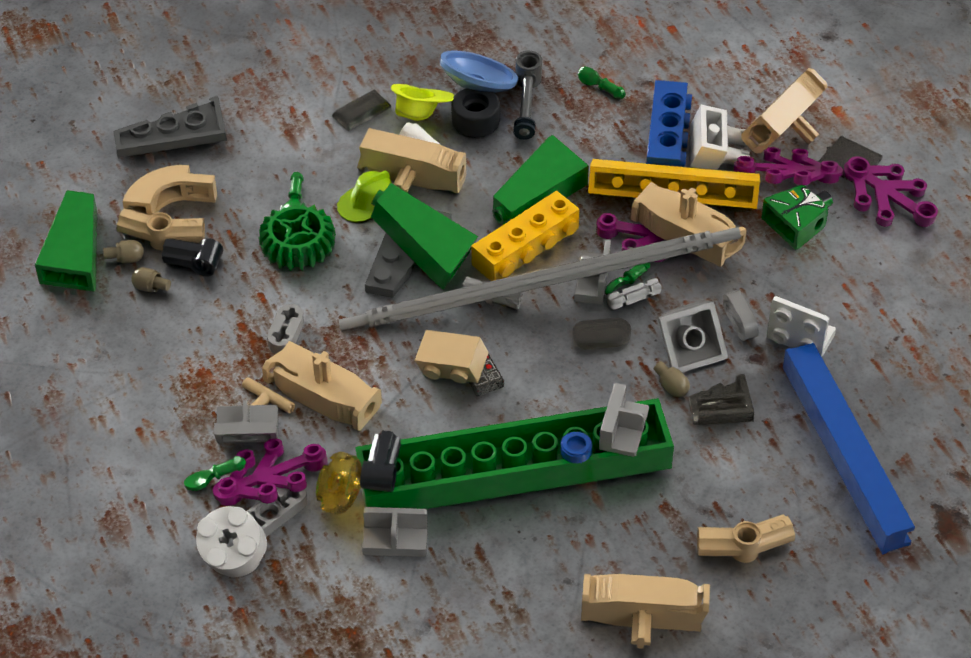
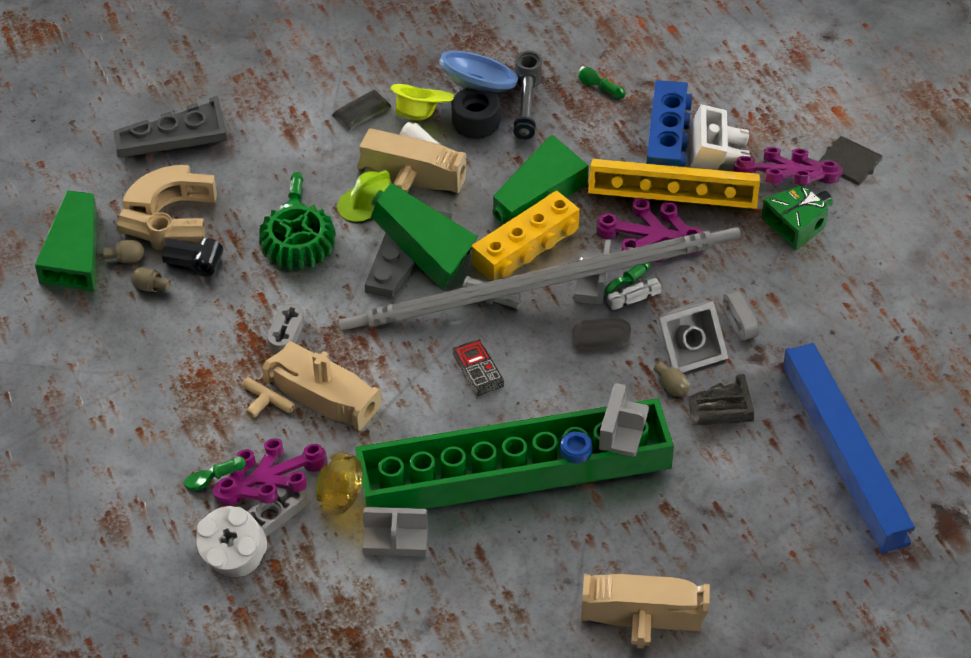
light grey panel [214,400,278,443] -> none
black piece [360,430,401,493] -> none
tan brick [415,330,489,383] -> none
tan piece [631,182,747,267] -> none
tan piece [697,514,795,563] -> none
tan piece [741,68,827,153] -> none
white bracket [767,296,836,357] -> none
magenta plant [843,156,938,227] -> none

